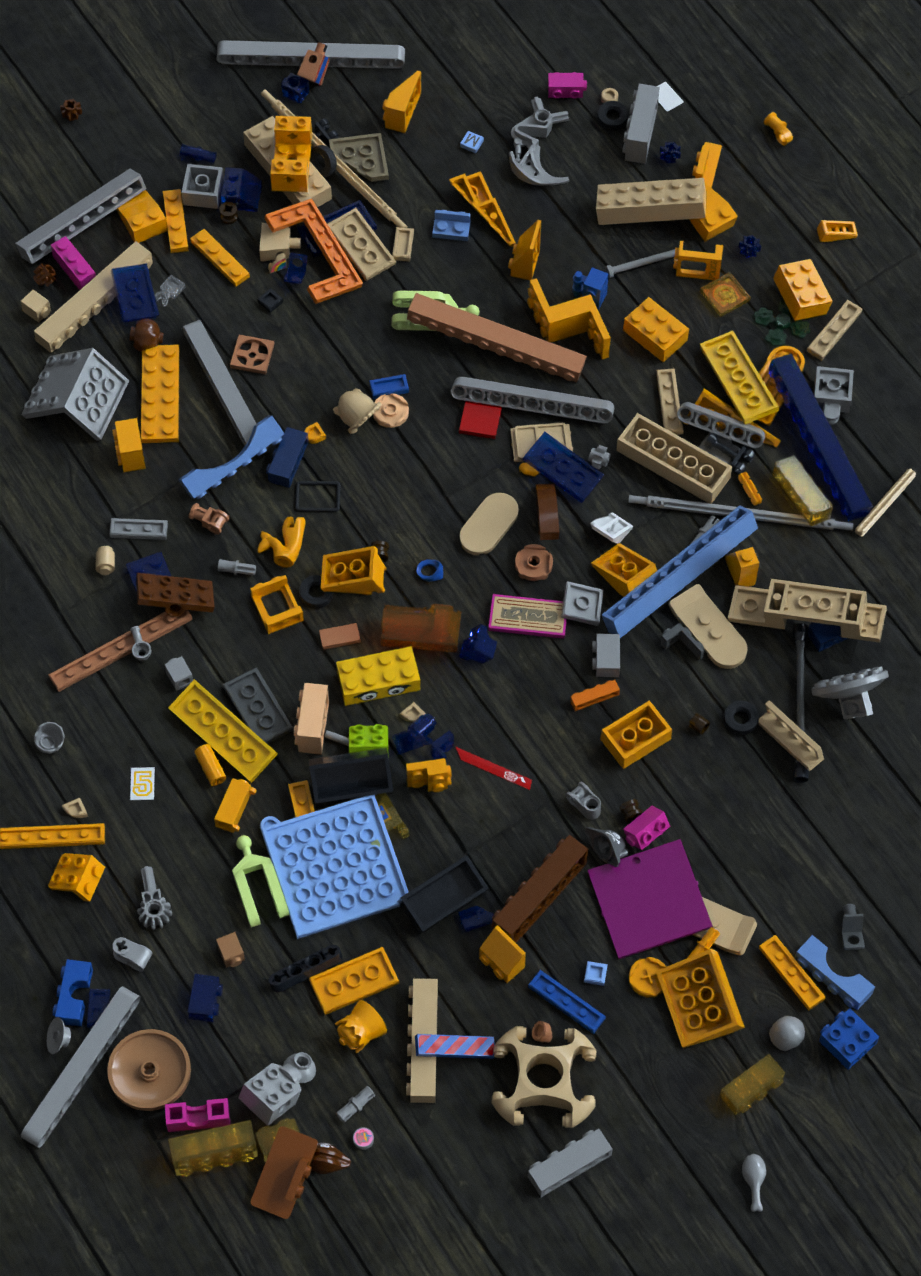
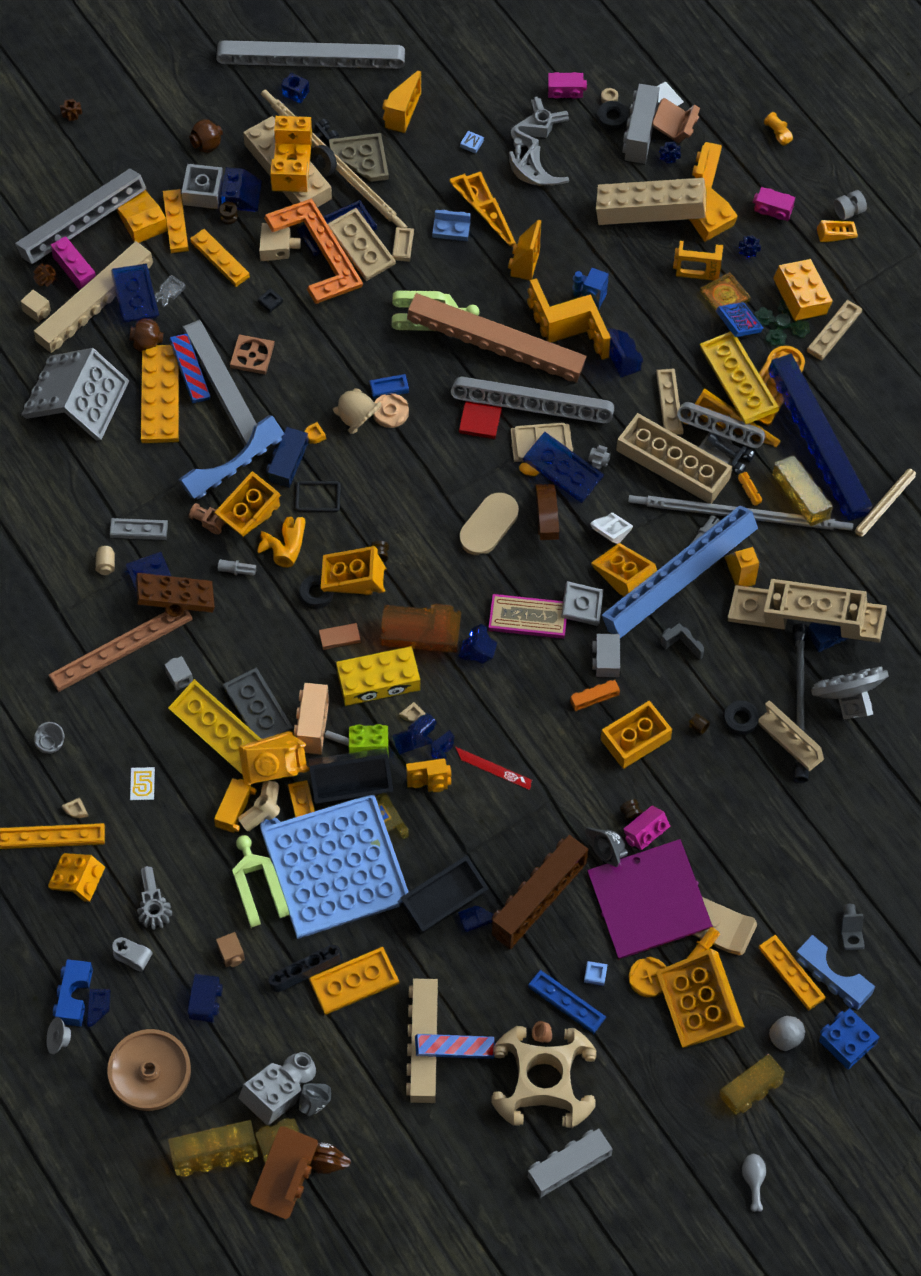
light grey beam [21,986,140,1148] -> none
light orange brick [112,418,146,472] -> none
light grey bar [130,626,151,662] -> none
dark pink arch [165,1098,230,1132] -> none
clear blue pin [180,144,217,163] -> none
light orange axle [195,744,226,786] -> none
light orange window [250,575,304,634] -> none
tile [268,253,287,273] -> none
clear blue bracket [284,253,307,284] -> none
nougat torso [297,42,330,85] -> none
light orange hat [335,1000,387,1053] -> none
light grey pin [336,1086,375,1123] -> none
tile [353,1127,374,1150] -> none
blue piece [416,559,444,582] -> none
light orange slope [479,925,526,983] -> none
nougat plate [515,544,553,581] -> none
light grey piece [565,782,601,820] -> none
light grey bar [605,249,675,278] -> none
light orange brick [623,297,689,362] -> none
tan piece [668,584,747,669] -> none
light grey brick [812,366,854,425] -> none
none -> blue tile [169,334,210,403]
none -> reddish brown plant [189,119,223,153]
none -> light orange piece [214,471,281,537]
none -> light orange piece [238,731,310,785]
none -> tan piece [238,780,280,831]
none -> dark grey hat [299,1083,331,1117]
none -> clear blue slope [608,328,643,377]
none -> nougat bracket [652,98,700,143]
none -> blue tile [716,302,764,337]
none -> dark pink brick [753,187,795,221]
none -> light grey wheel [834,190,867,221]

